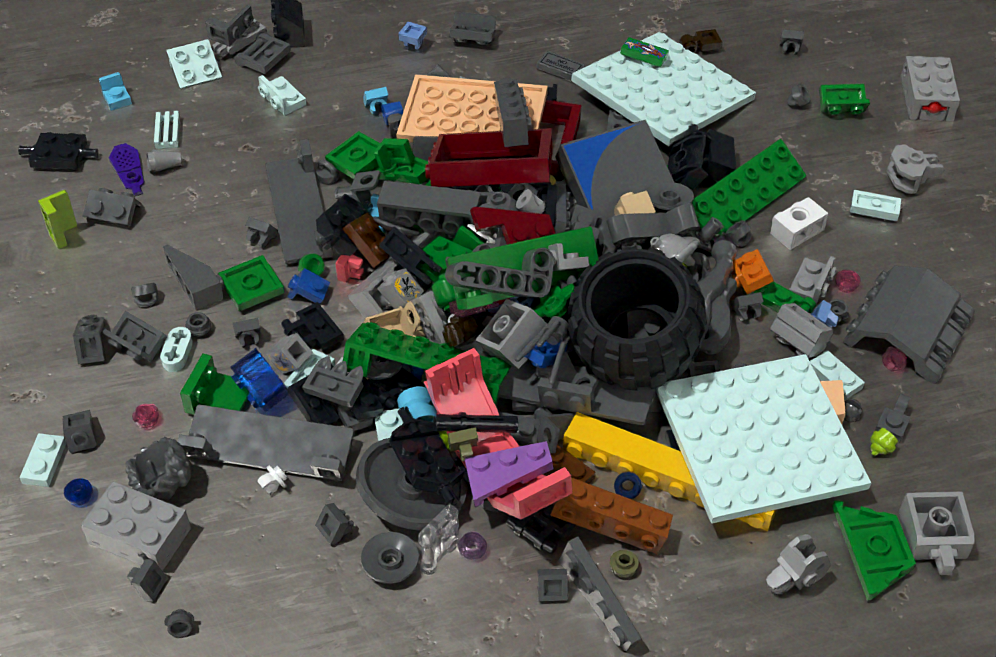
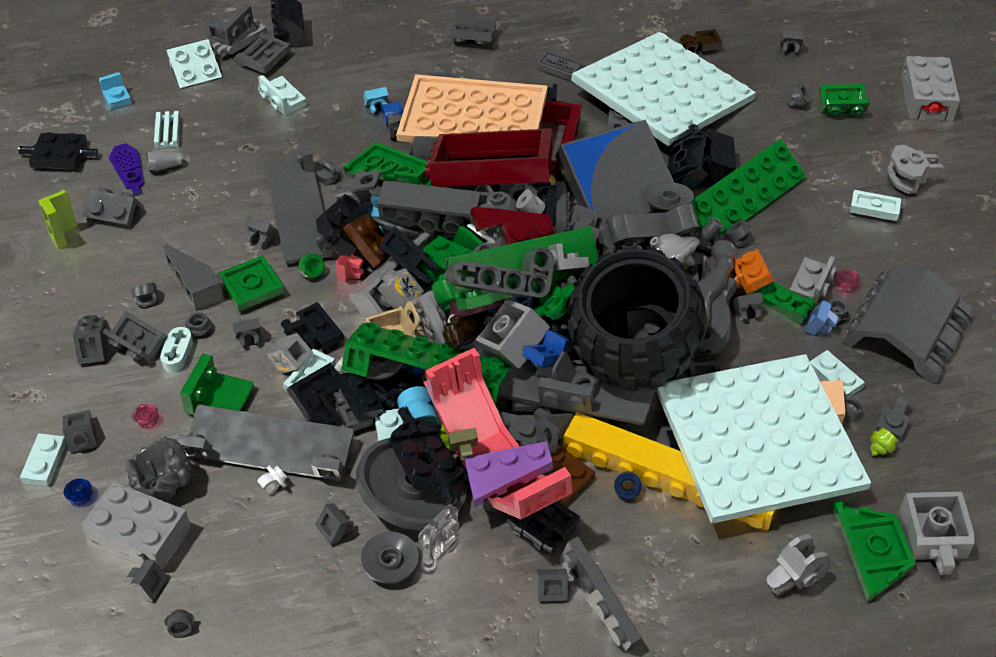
clear blue brick [230,348,289,412] -> none
blue bracket [288,268,330,304] -> none
dark grey plate [302,356,364,408] -> none
green plate [325,131,380,179] -> none
green bracket [374,138,415,170] -> none
medium blue tile [398,22,427,50] -> none
black pin [433,412,518,433] -> none
clear purple plate [458,532,487,560] -> none
dark grey brick [494,78,532,147] -> none
dark grey plant [515,316,570,385] -> none
dark orange brick [551,477,673,554] -> none
olive plate [610,550,639,578] -> none
tan brick [614,191,656,216] -> none
green tile [620,37,669,67] -> none
white brick [770,197,829,250] -> none
light grey brick [770,303,834,358] -> none
clear pink plate [882,346,907,371] -> none

